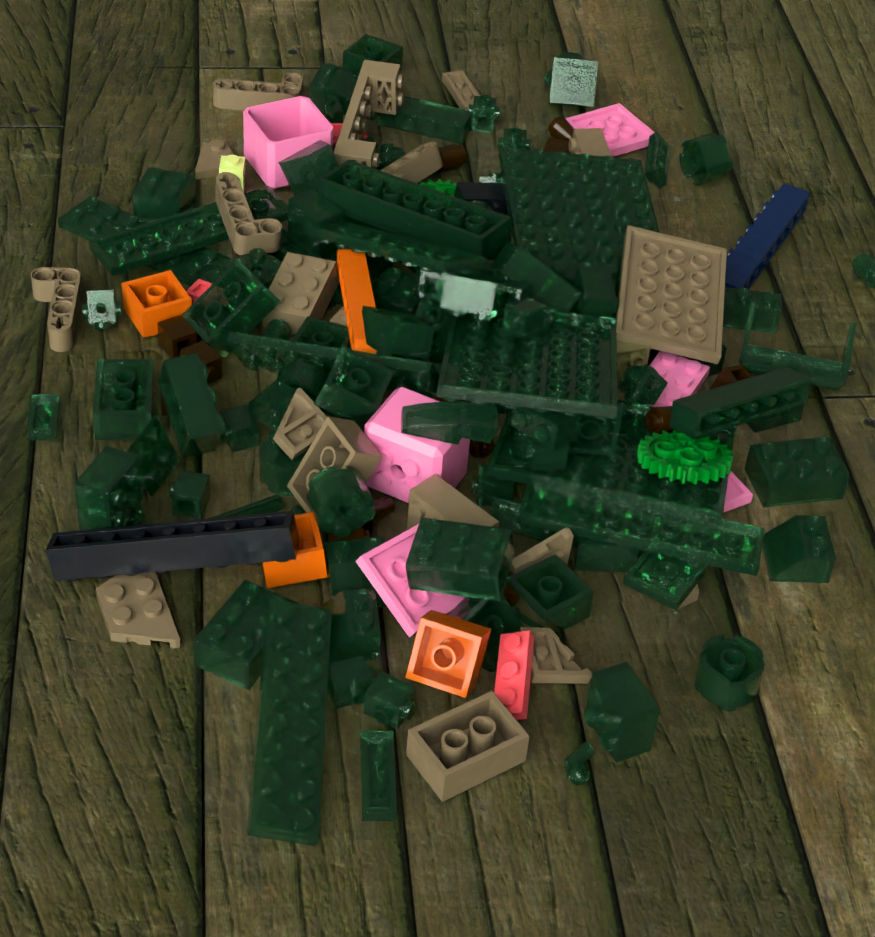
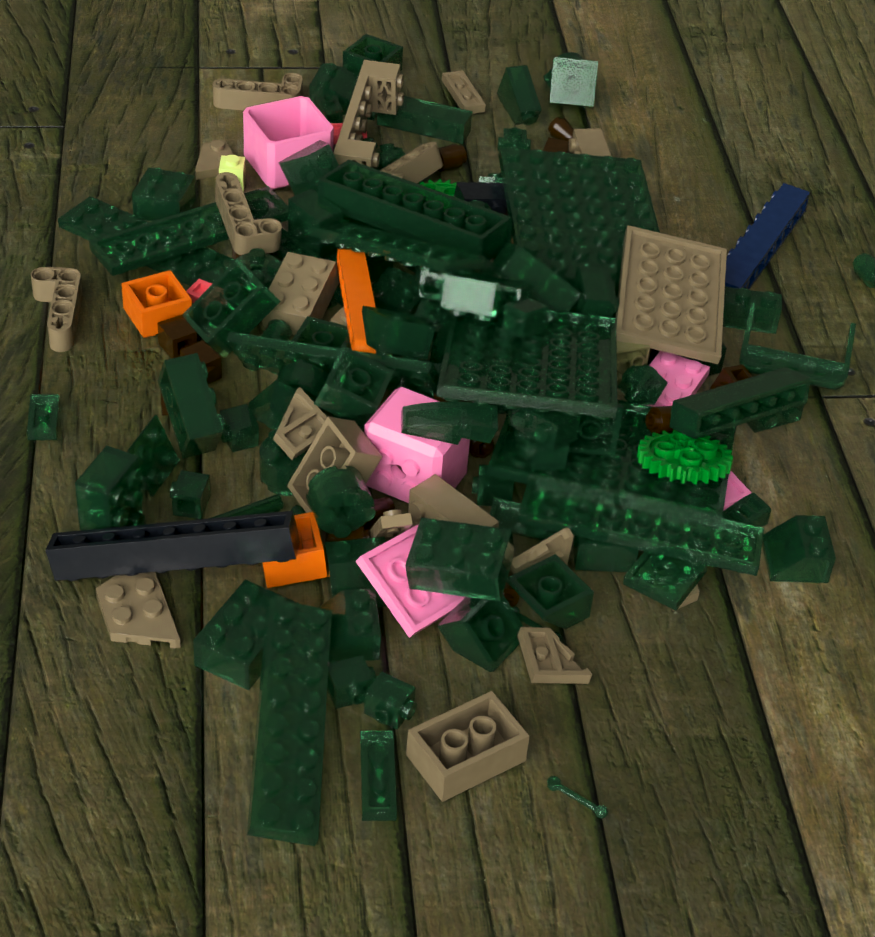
clear green brick [82,290,121,330] -> none
clear green brick [93,359,155,440] -> none
orange brick [405,609,491,698] -> none
clear green brick [468,95,500,133] -> none
coral plate [494,630,534,720] -> none
clear green arm [564,742,594,785] -> none
bright pink plate [565,103,659,157] -> none
clear green brick [584,662,660,763] -> none
clear green plate [645,131,671,189] -> none
clear green brick [679,133,733,186] -> none
clear green brick [694,635,765,712] -> none
clear green brick [744,437,850,508] -> none
none -> dark tan plate [369,510,413,545]
none -> clear green slope [497,65,542,125]
none -> clear green hinge [547,776,608,819]
none -> clear green slope [705,493,771,545]

